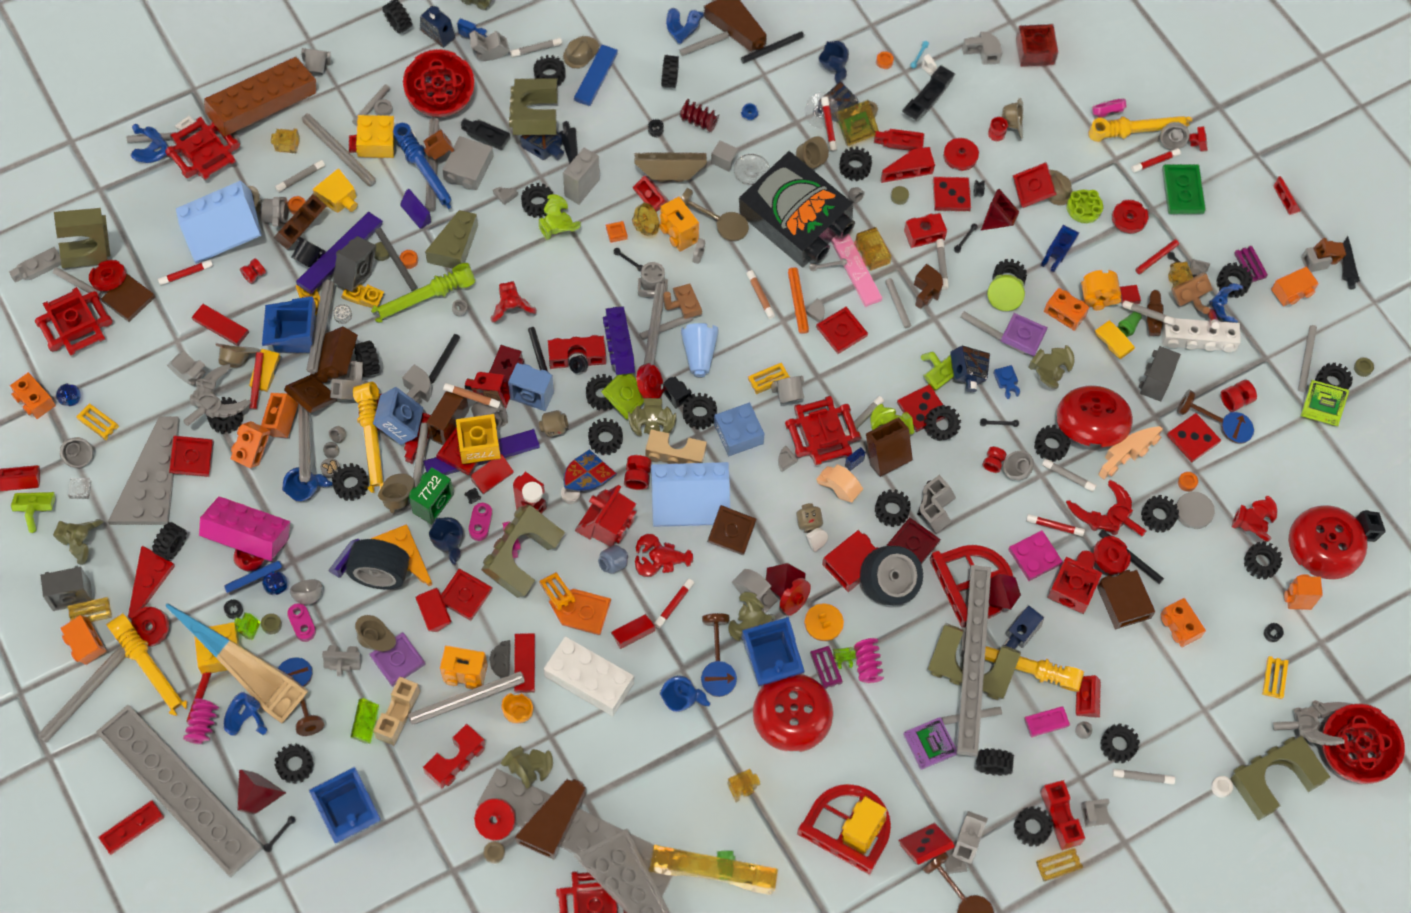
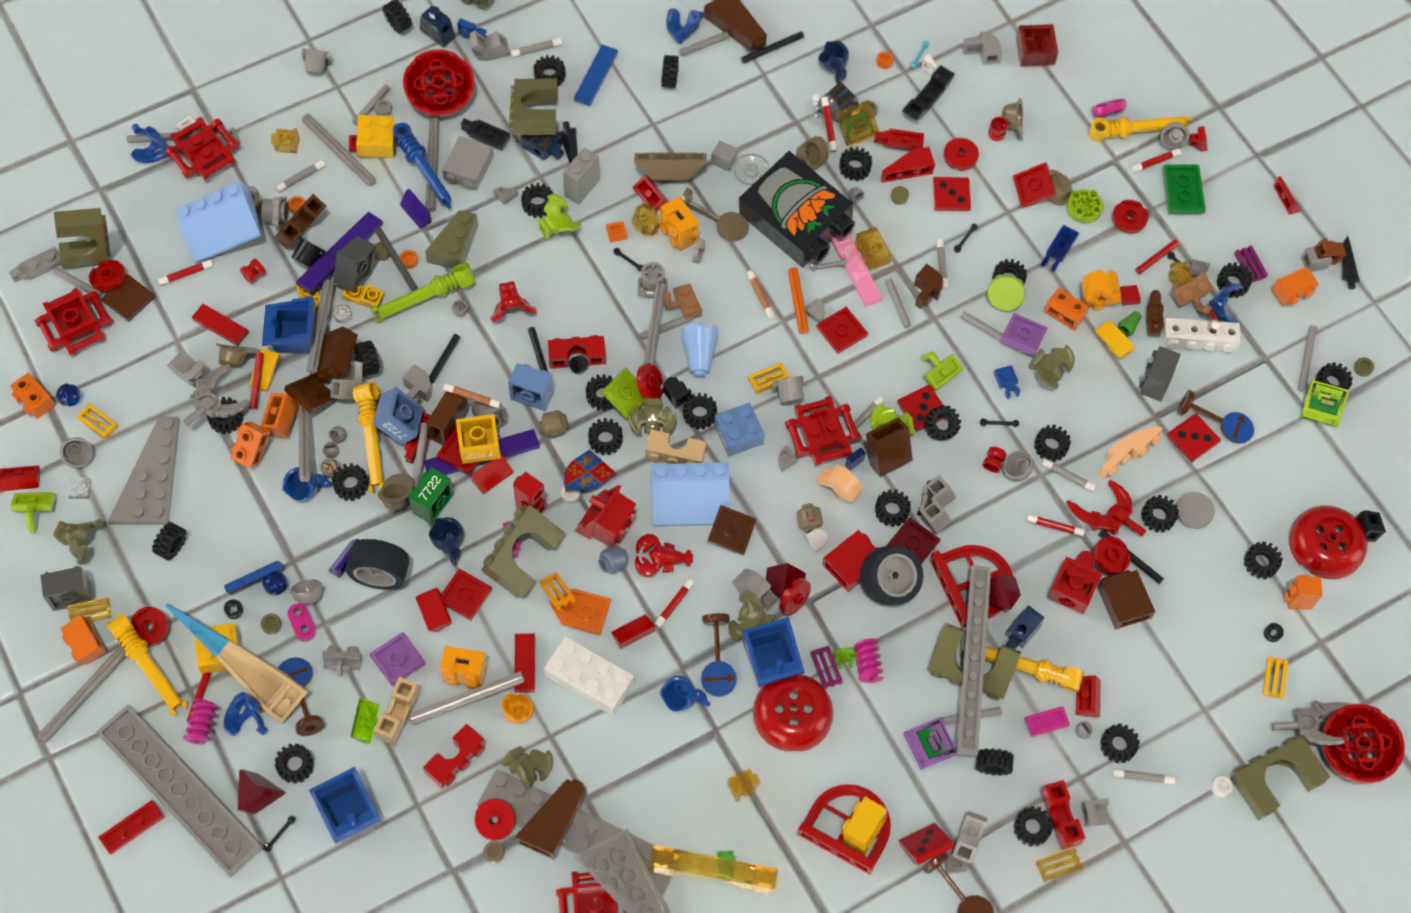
red wing [128,546,175,621] -> none
red tile [169,435,213,477] -> none
dark pink brick [199,496,290,561] -> none
dark orange brick [204,56,316,136] -> none
red hair [233,549,265,572] -> none
clear neon green tile [234,612,261,640] -> none
yellow torso [313,168,358,213] -> none
dark tan piece [355,615,396,651] -> none
light orange wing [371,524,432,586] -> none
dark orange brick [423,129,455,160] -> none
black piece [464,488,481,504] -> none
red torso [465,372,510,408] -> none
dark pink plate [469,503,492,541] -> none
dark red brick [489,345,525,382] -> none
dark grey tile [489,640,510,678] -> none
white tile [522,482,543,503] -> none
dark tan piece [563,36,599,69] -> none
dark purple brick [603,306,635,375] -> none
red wheel [624,455,652,490] -> none
black bush [648,119,664,137] -> none
dark red piece [680,99,719,132] -> none
blue plate [741,103,759,120] -> none
light orange piece [804,603,844,641] -> none
red brick [904,213,947,248] -> none
torso [950,345,990,393] -> none
black bush [974,180,985,197] -> none
dark red slope [981,189,1020,231] -> none
dark pink plate [1008,530,1063,581] -> none
red brick [1056,385,1133,447] -> none
light grey bar [1123,300,1176,325] -> none
orange brick [1160,598,1206,647] -> none
orange tile [1178,472,1198,492] -> none
red wheel [1221,379,1257,412] -> none
red animal [1232,496,1278,542] -> none

